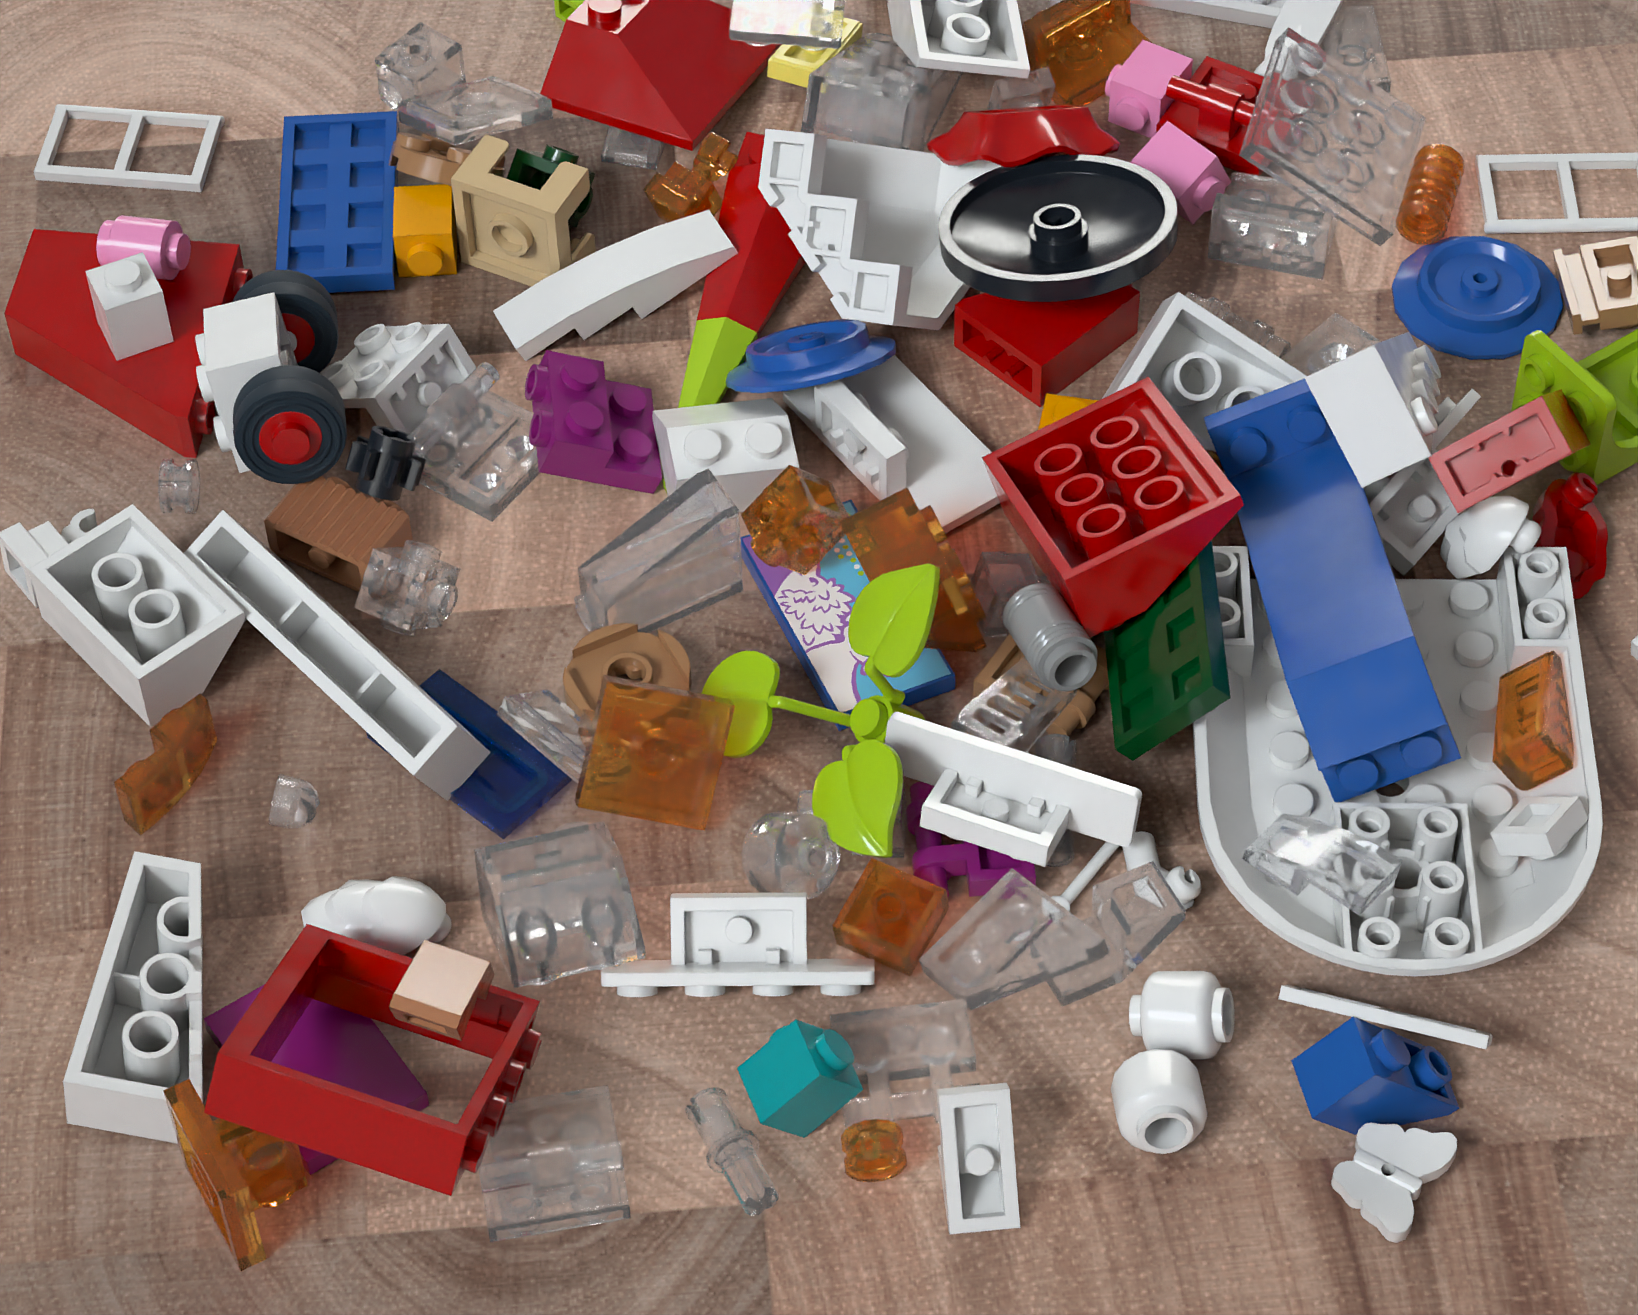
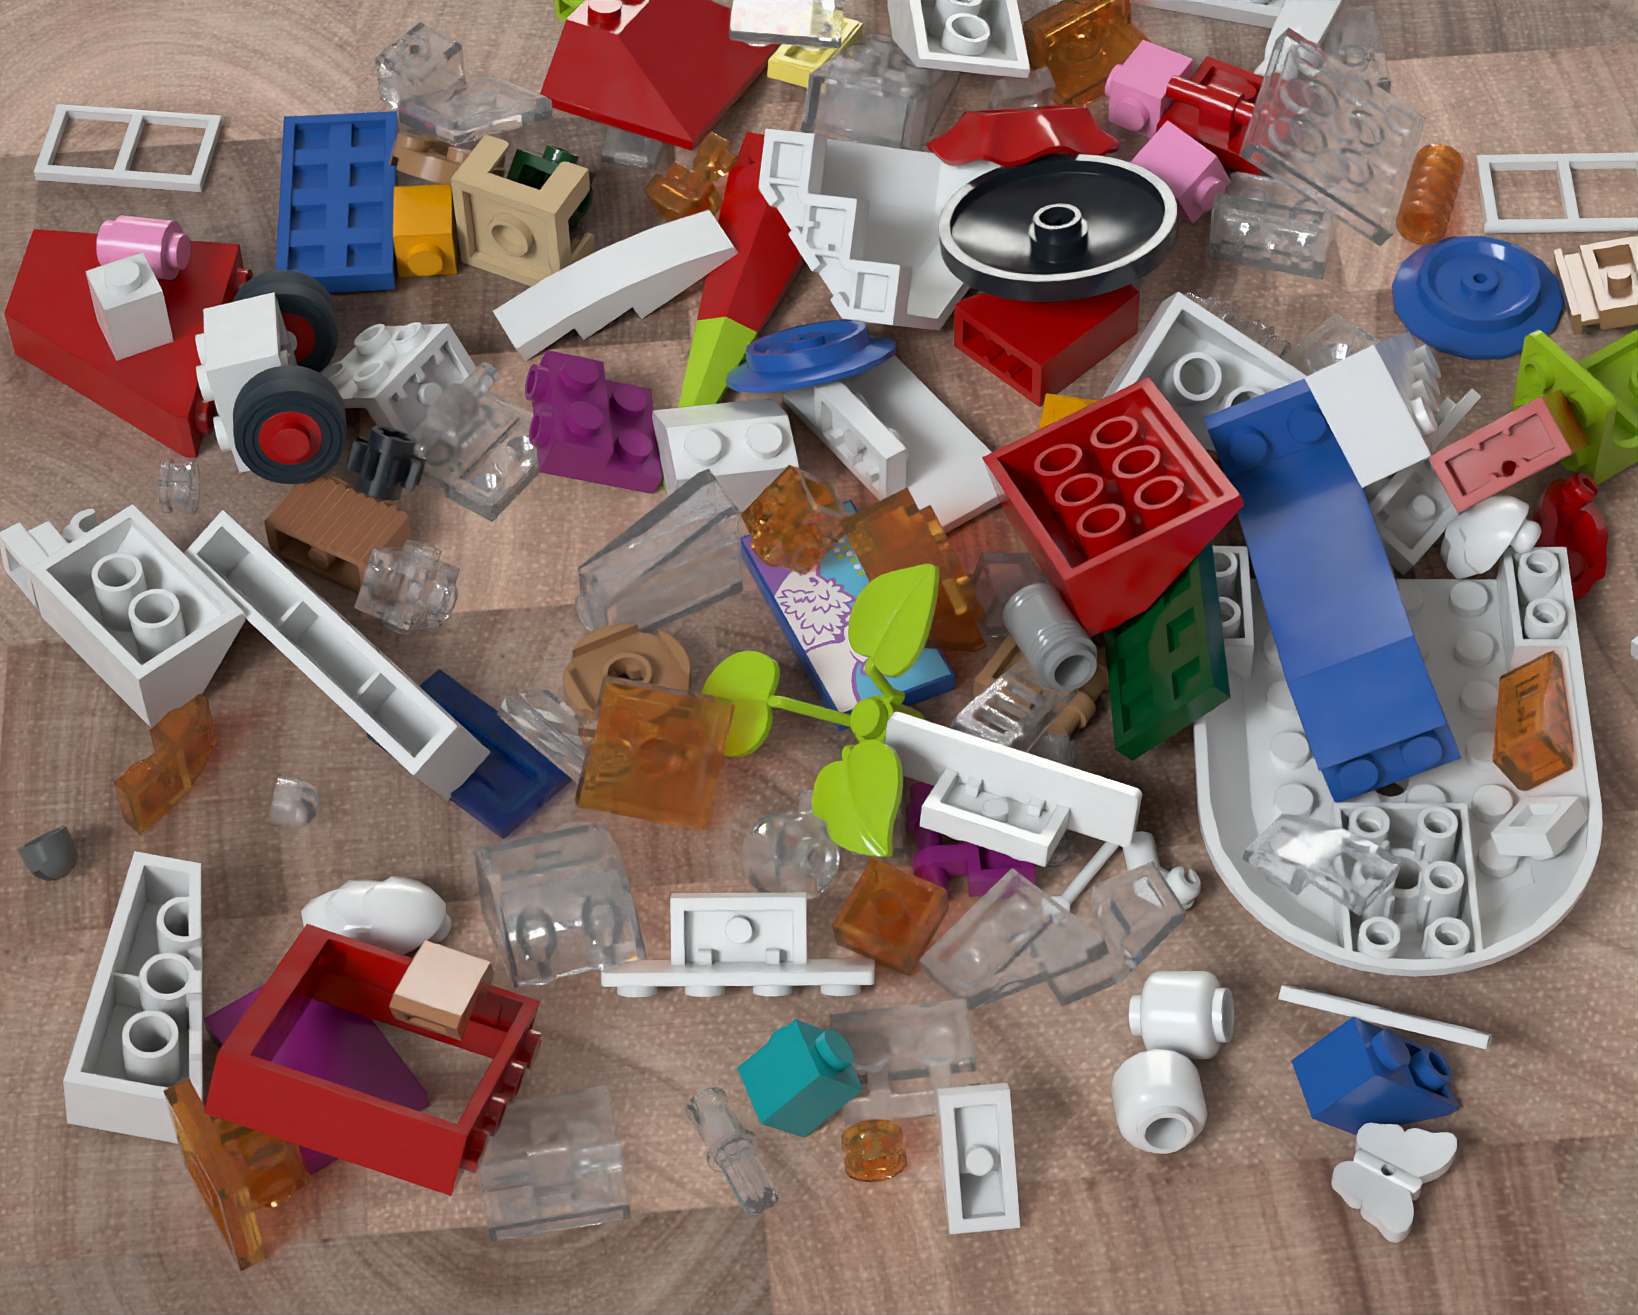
none -> dark grey hinge [18,825,78,881]

